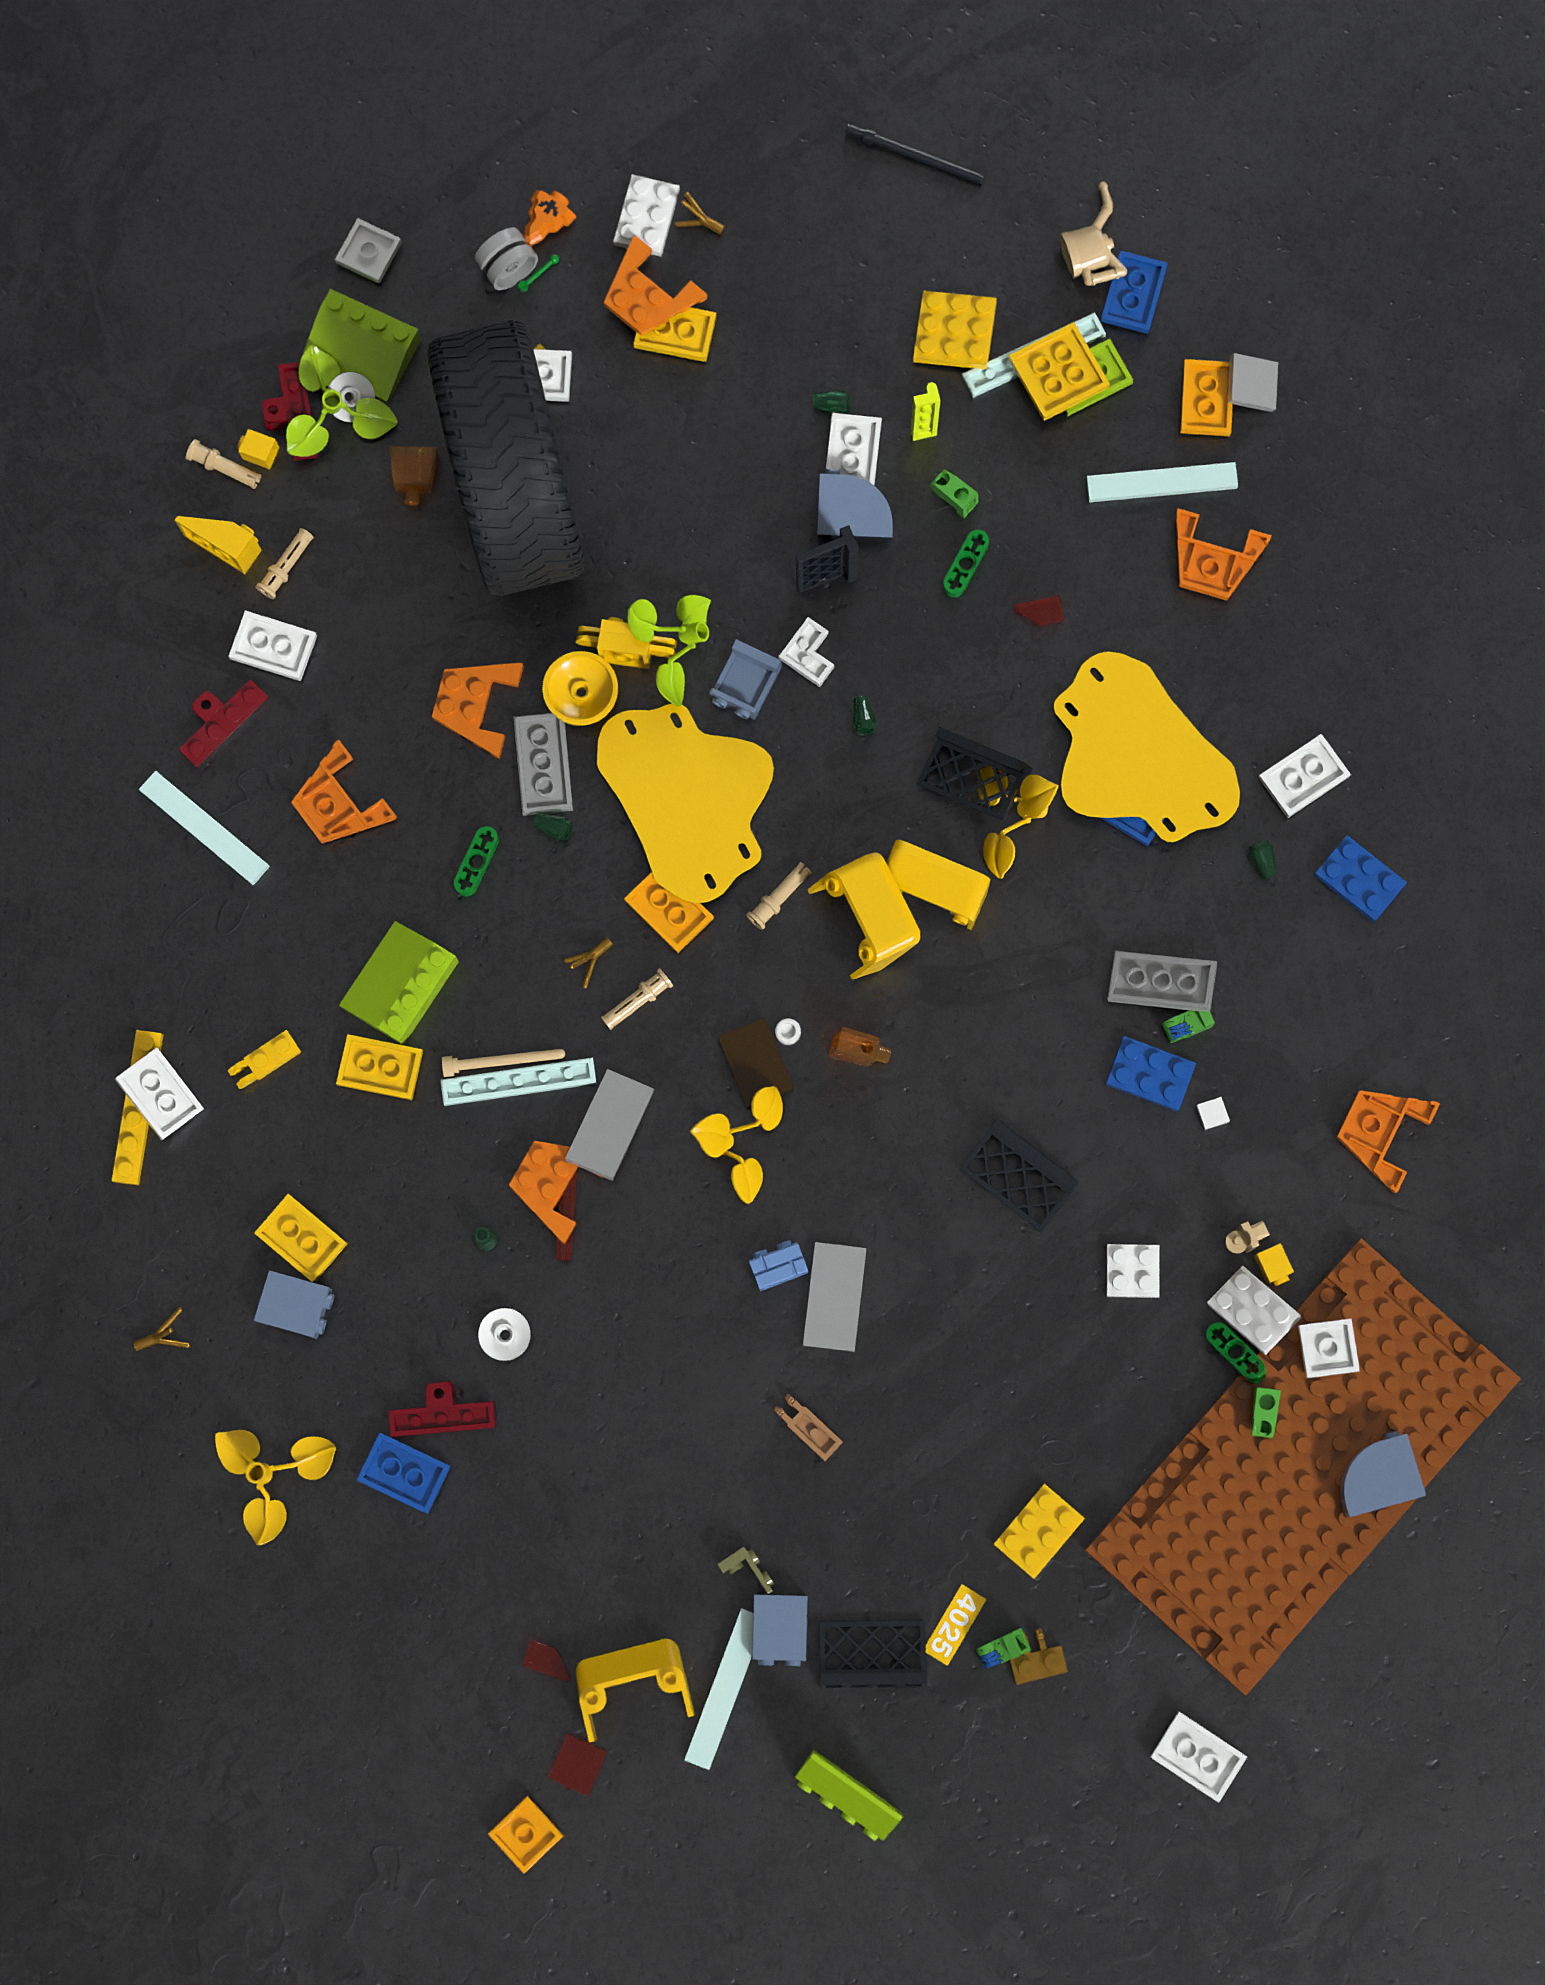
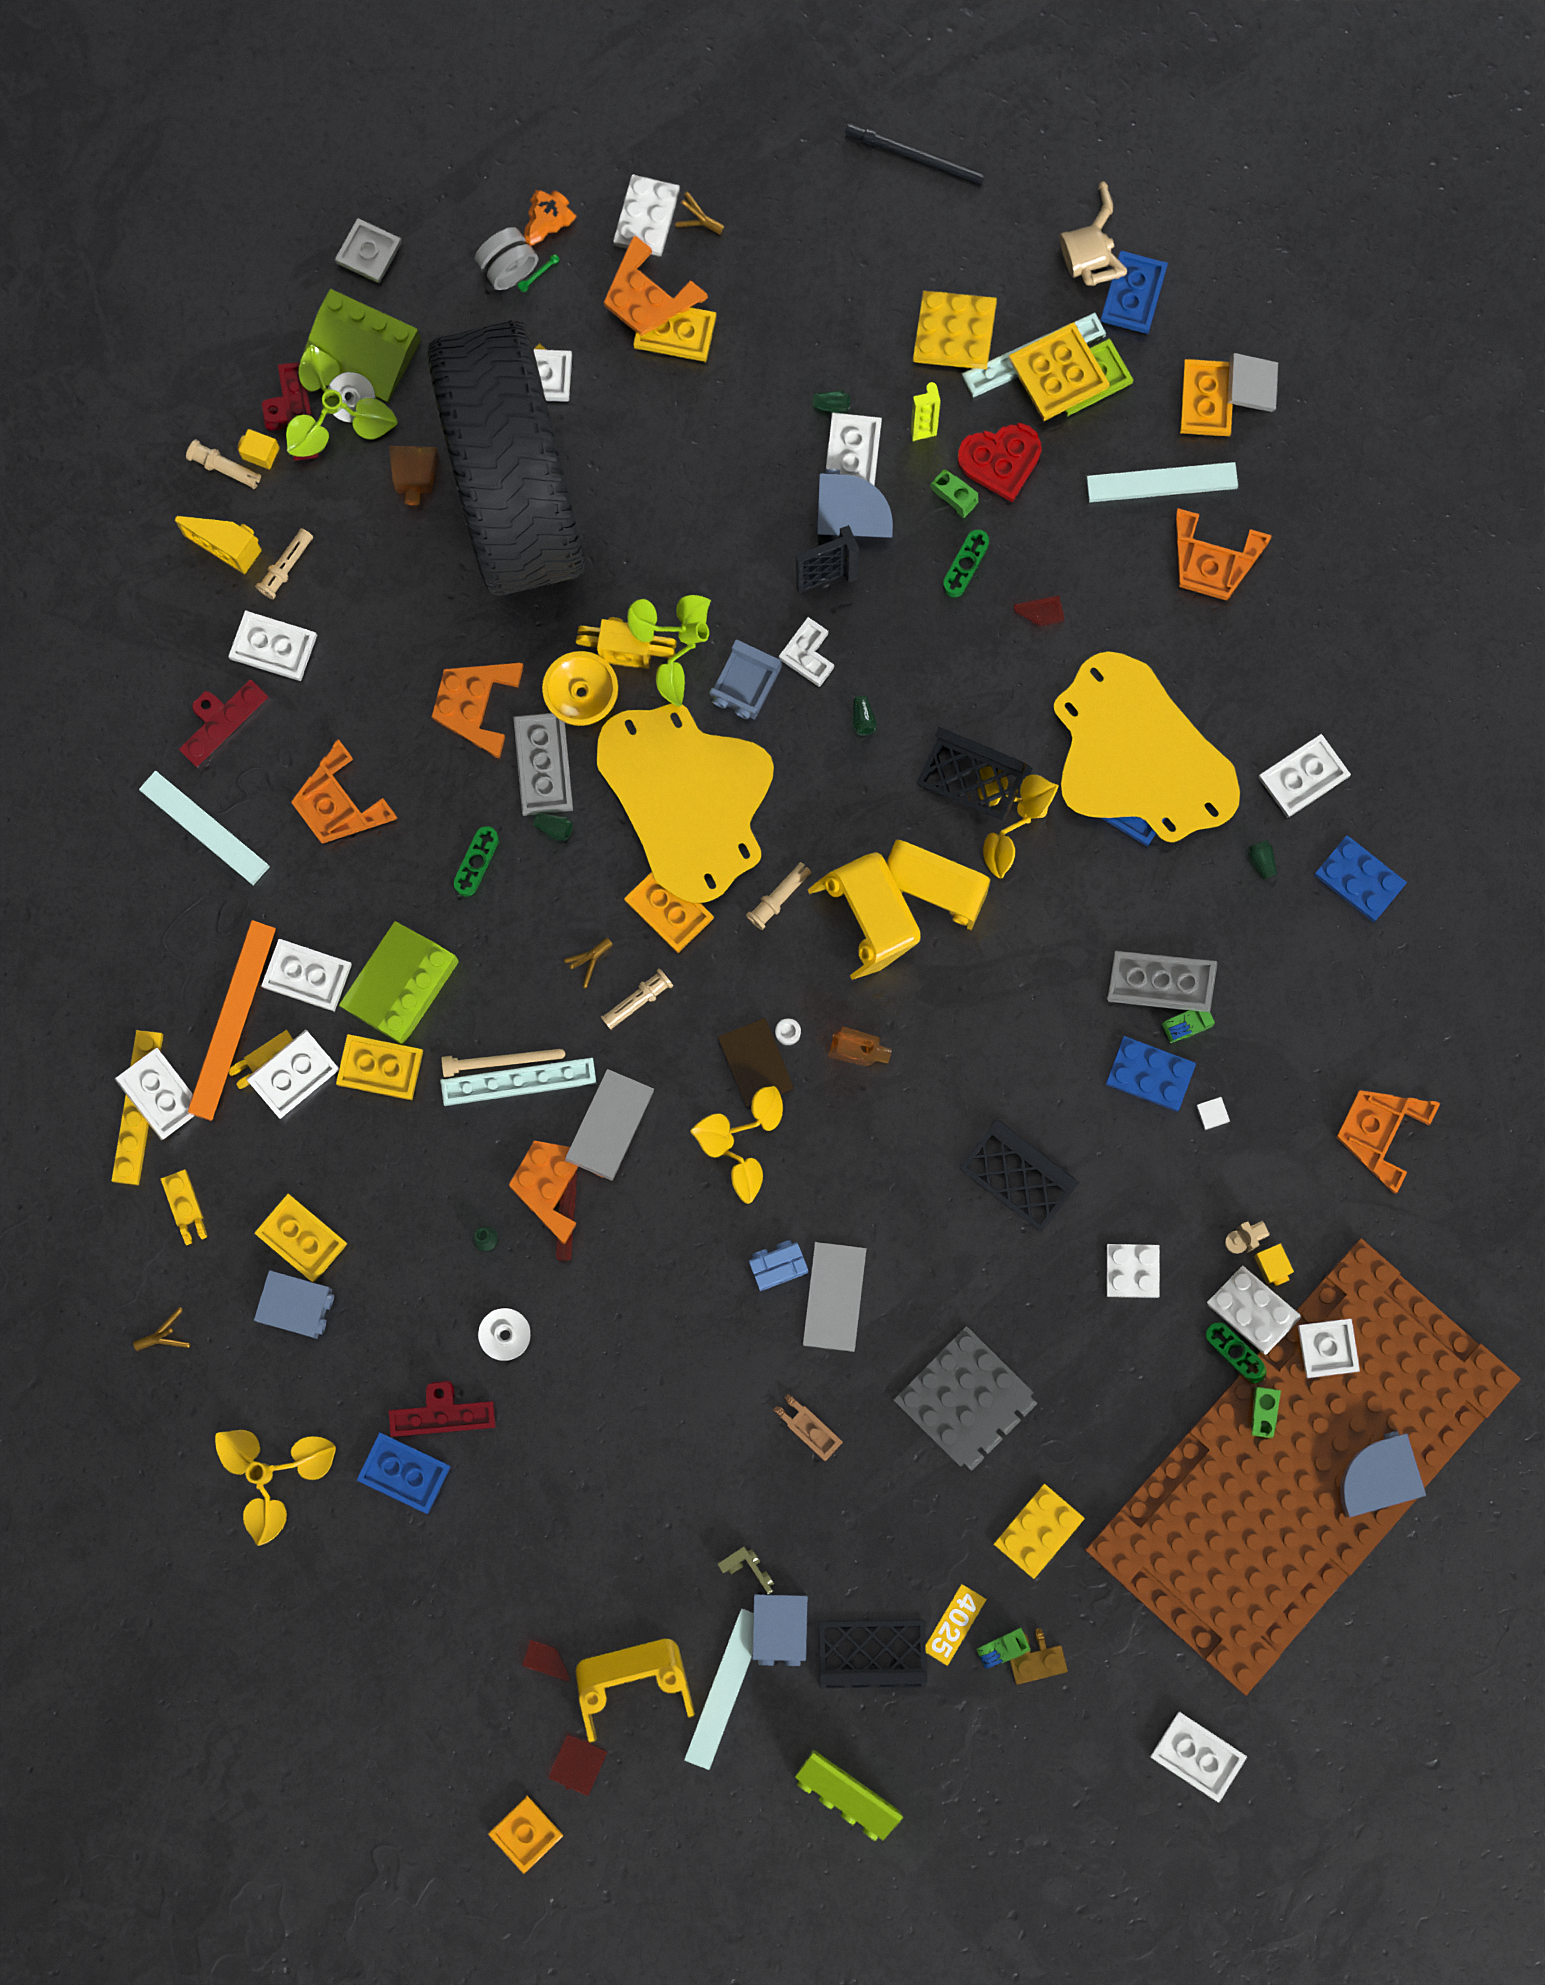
none -> yellow hinge [161,1170,207,1245]
none -> orange tile [187,920,276,1121]
none -> white plate [246,1030,339,1118]
none -> white plate [261,939,352,1012]
none -> dark grey hinge [893,1326,1037,1471]
none -> red plate [958,423,1042,503]

